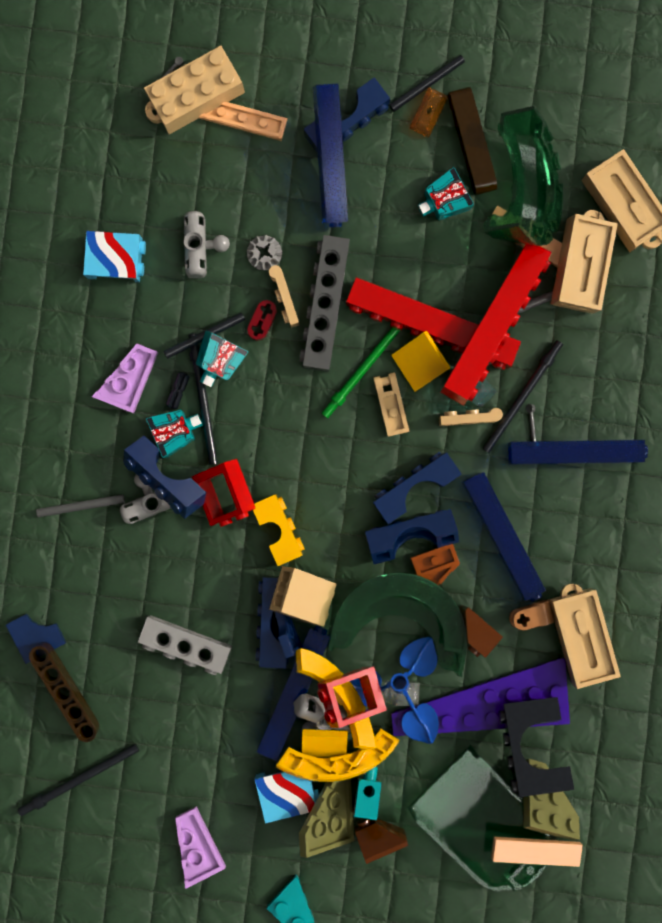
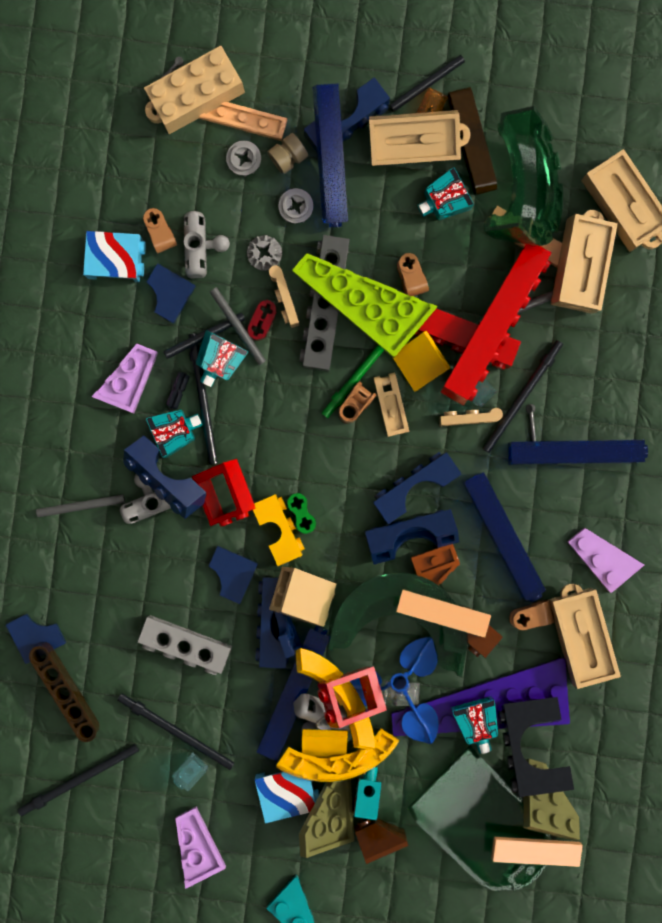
none -> black bar [117,693,235,770]
none -> medium nougat piece [143,208,177,254]
none -> dark blue tile [147,263,196,324]
none -> clear light blue brick [172,752,208,792]
none -> dark blue tile [209,546,258,604]
none -> dark grey bar [210,287,266,365]
none -> light grey gear [226,141,261,177]
none -> dark tan wheel [267,133,308,175]
none -> light grey gear [278,188,313,224]
none -> green axle [287,493,316,534]
none -> lime wing [292,253,438,358]
none -> medium nougat piece [339,381,377,424]
none -> tan piece [369,110,470,166]
none -> light nougat tile [396,590,491,637]
none -> medium nougat piece [397,253,429,296]
none -> torso [450,696,498,754]
none -> lavender wing [567,528,644,593]

